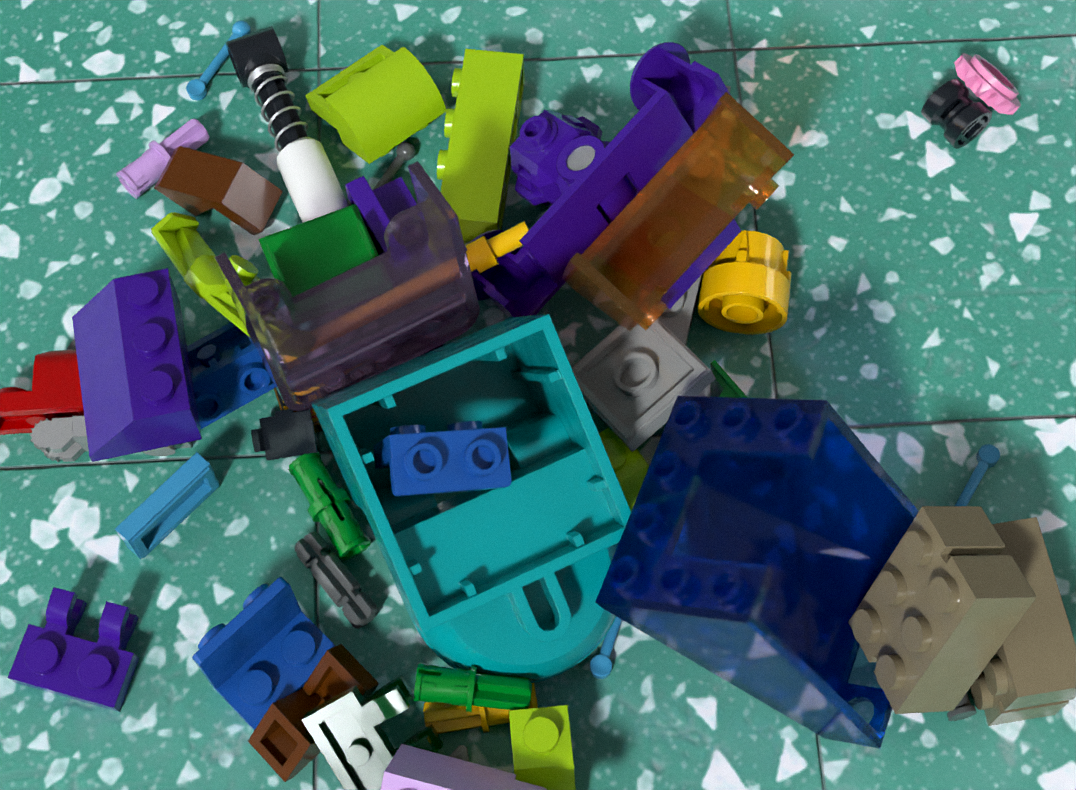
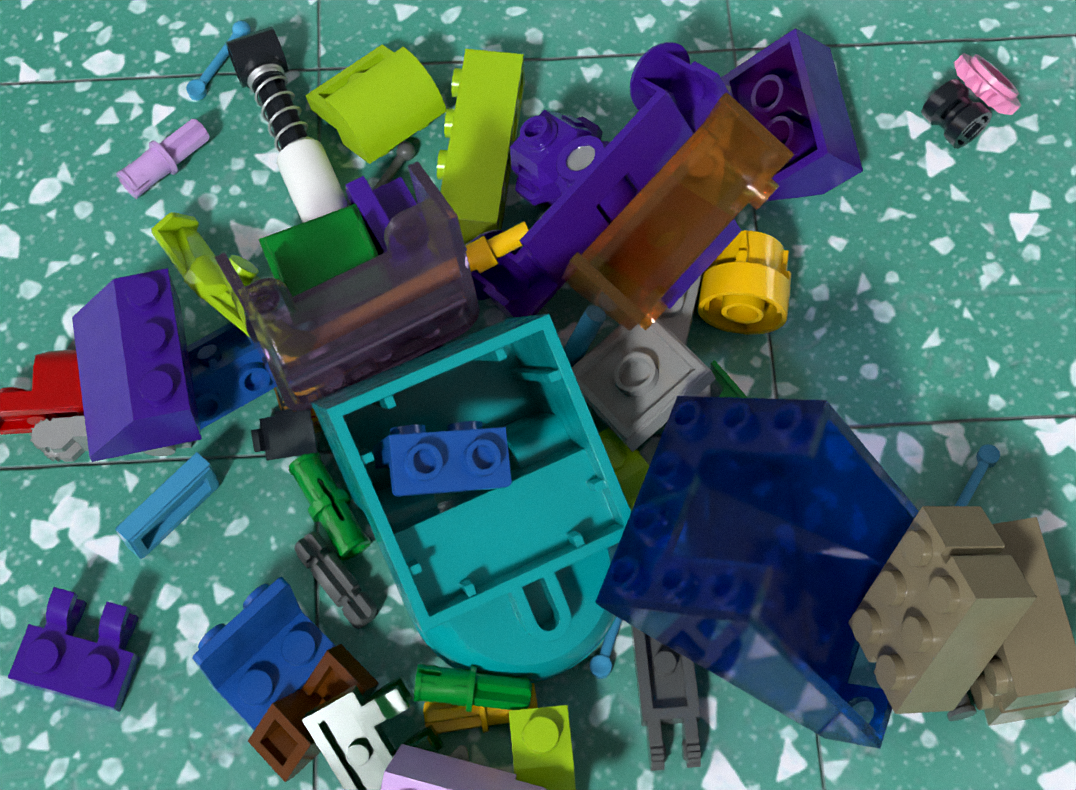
reddish brown slope [154,146,283,235] -> none
none -> dark azure piece [564,305,606,367]
none -> dark grey hinge [630,606,701,771]
none -> dark purple slope [721,28,863,203]

